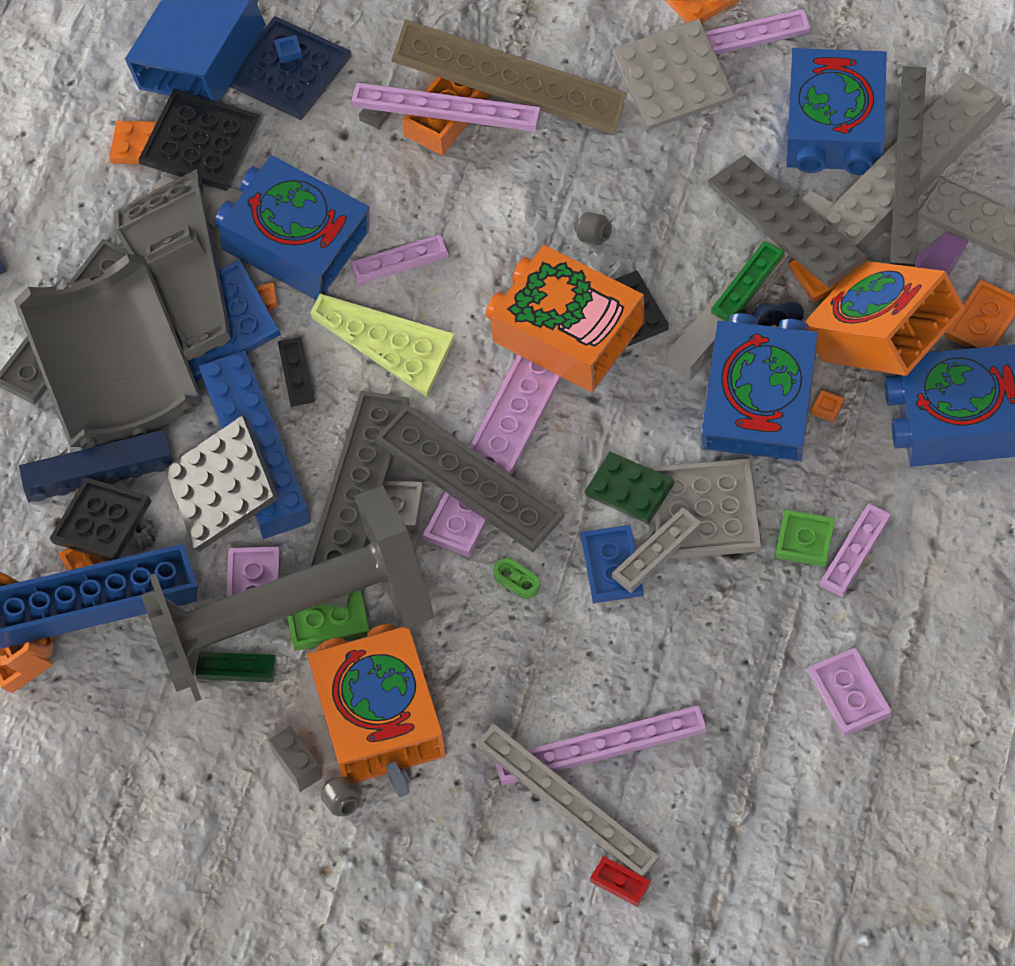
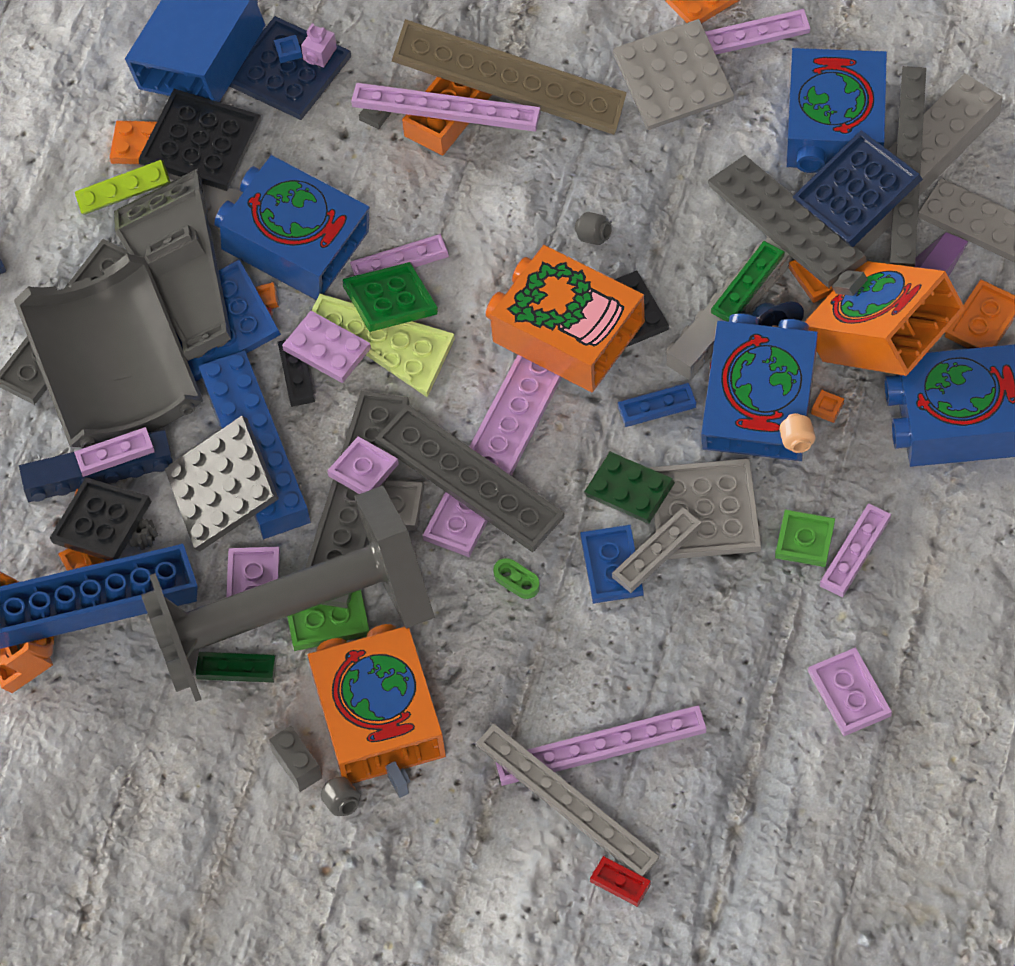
none -> lime plate [74,160,170,215]
none -> lavender plate [74,427,154,477]
none -> lavender plate [282,311,371,383]
none -> lavender brick [301,24,337,67]
none -> lavender plate [327,436,399,494]
none -> green plate [343,262,438,332]
none -> blue plate [618,383,696,427]
none -> light nougat head [780,413,816,453]
none -> dark blue plate [793,130,923,247]
none -> dark grey plate [832,270,868,296]

